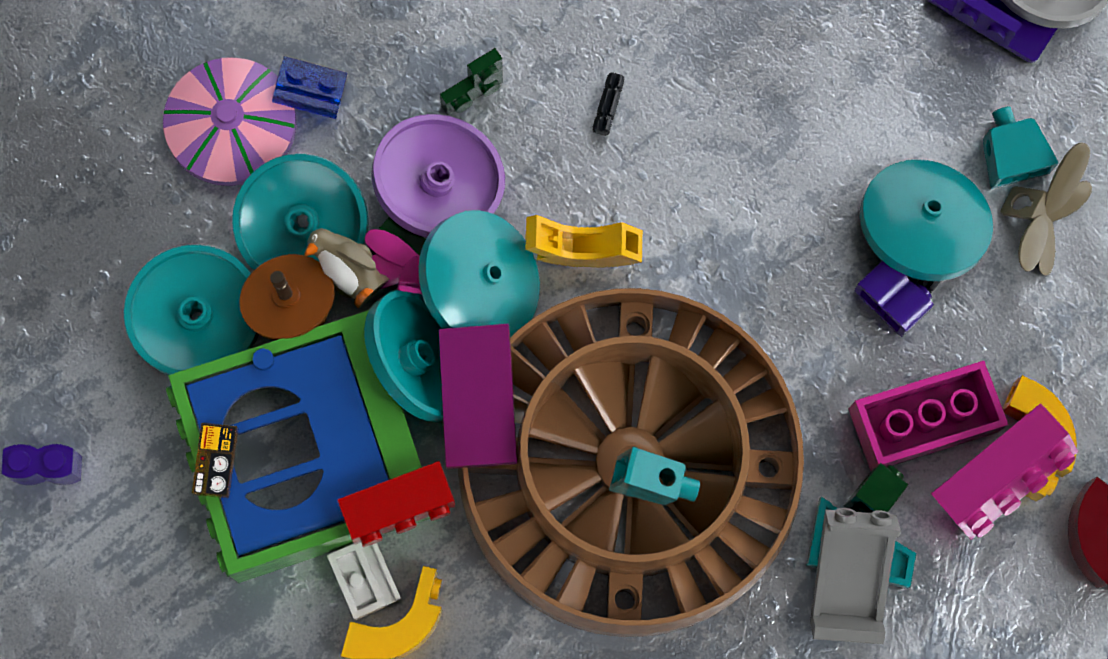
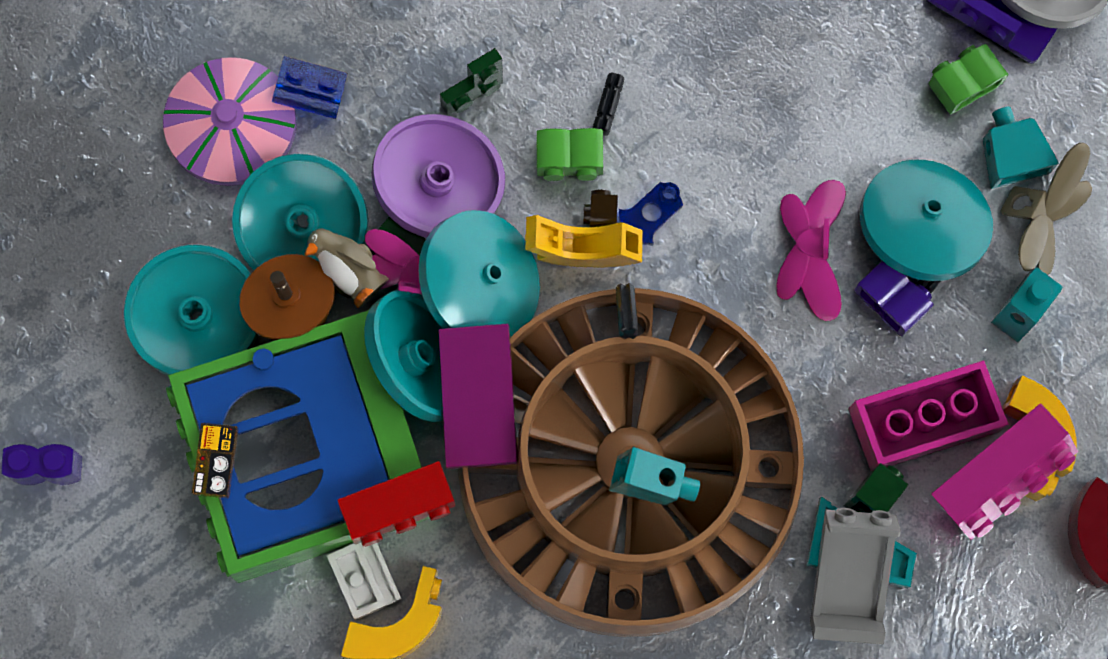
none -> bright green brick [537,128,603,181]
none -> dark brown plate [583,189,618,227]
none -> black axle [616,283,638,340]
none -> clear blue piece [618,182,683,246]
none -> dark pink piece [777,180,846,321]
none -> bright green brick [928,44,1009,115]
none -> teal torso [991,267,1063,342]

